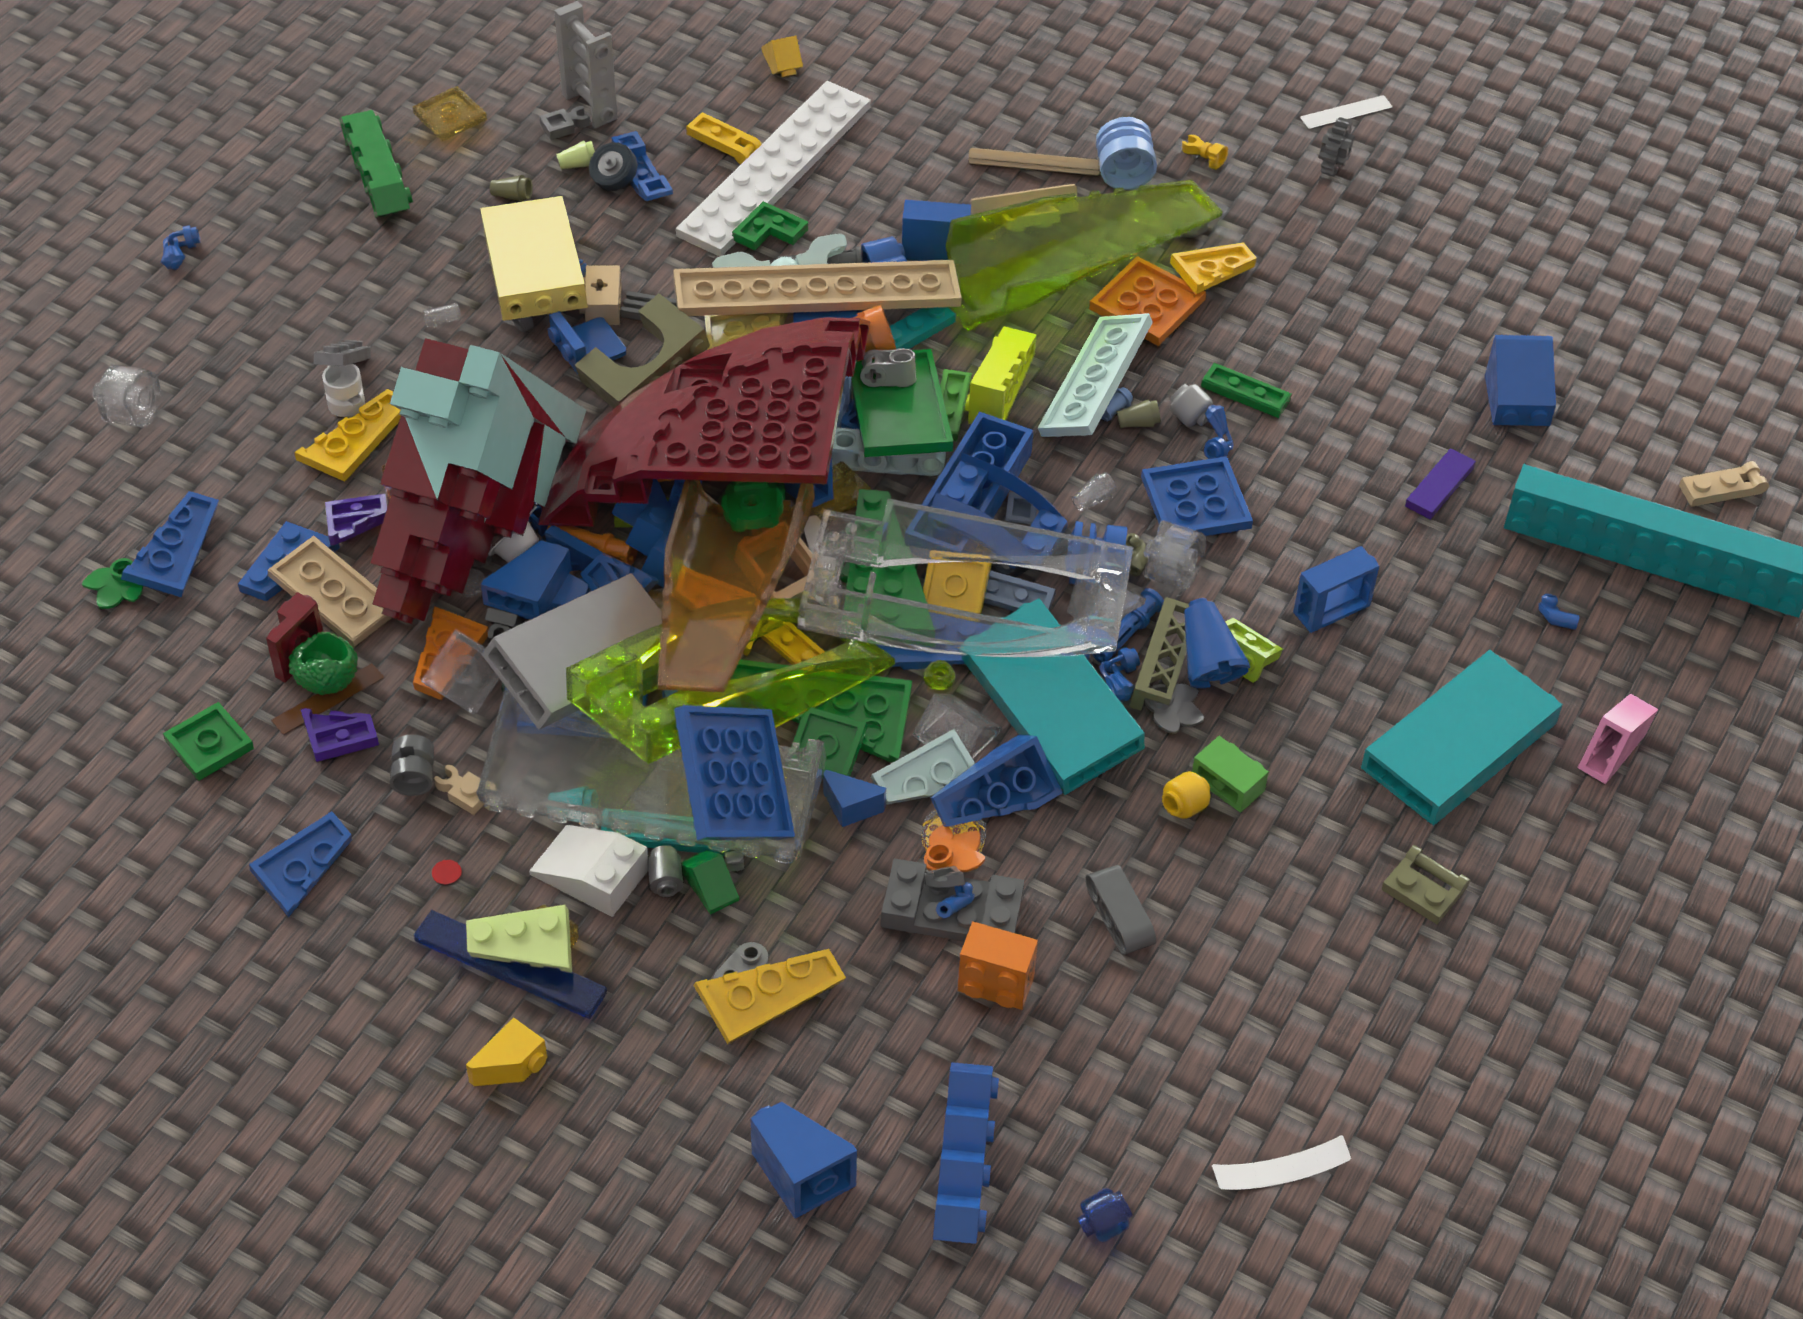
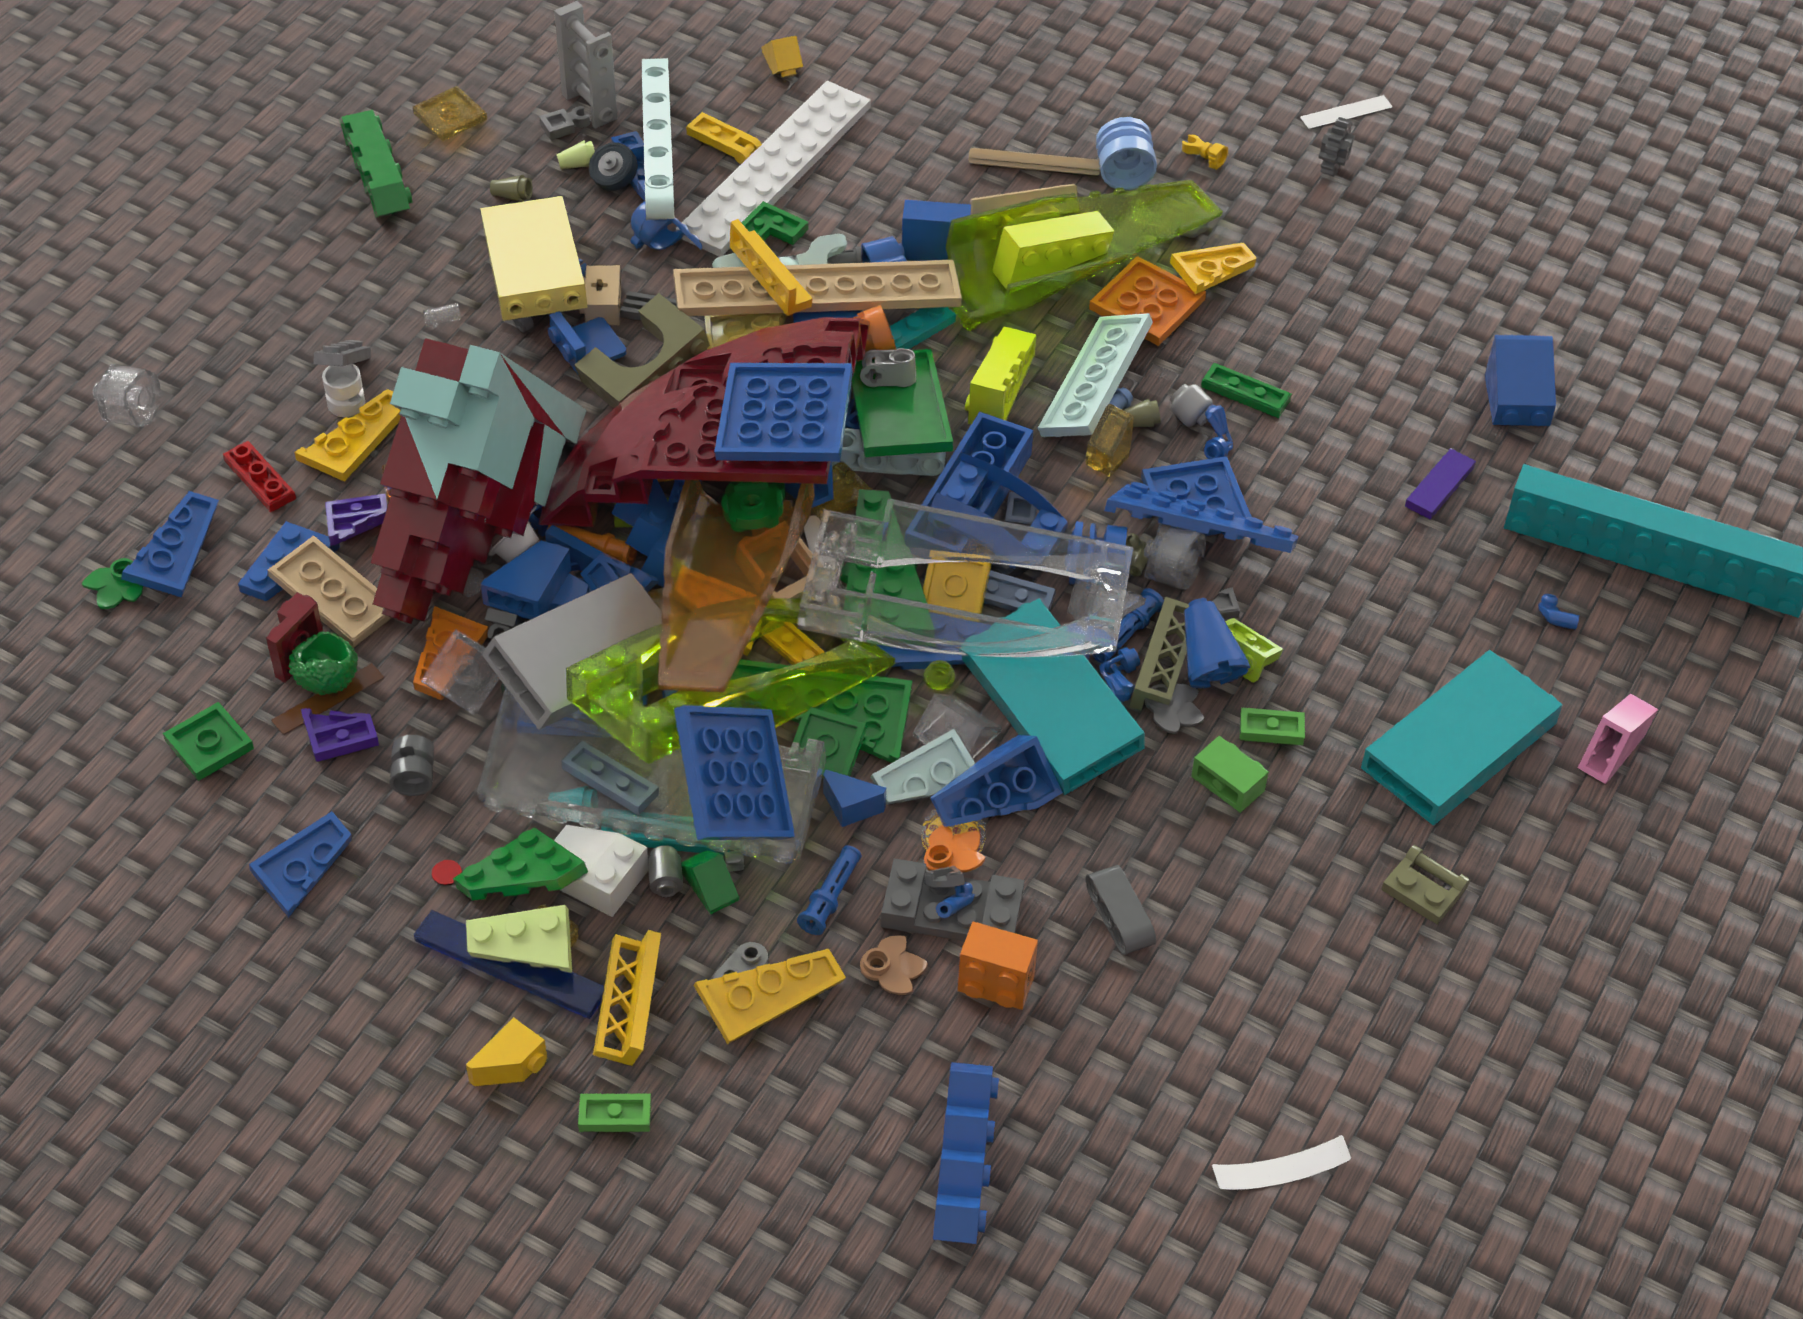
blue piece [161,225,201,270] -> none
tan plate [434,765,495,815] -> none
blue slope [750,1102,857,1219] -> none
bright green tile [940,369,972,441] -> none
clear cone [1072,472,1117,511] -> none
clear blue head [1077,1188,1133,1243] -> none
yellow head [1162,771,1211,819] -> none
blue window [1293,546,1379,633] -> none
tan plate [1679,461,1769,507] -> none
none -> red tile [223,441,296,513]
none -> green plate [453,827,588,900]
none -> sand blue plate [561,741,659,815]
none -> bright green plate [578,1094,651,1132]
none -> yellow fence [593,930,661,1066]
none -> blue hair [630,201,702,250]
none -> light aqua beam [642,58,675,220]
none -> blue plate [714,363,853,462]
none -> yellow fence [730,219,813,316]
none -> blue pin [797,845,862,935]
none -> medium nougat plate [860,936,928,995]
none -> neon yellow wedge [992,211,1114,292]
none -> clear yellow slope [1086,403,1134,477]
none -> blue wing [1104,482,1299,553]
none -> flat silver tile [1212,588,1240,619]
none -> bright green plate [1239,707,1305,745]

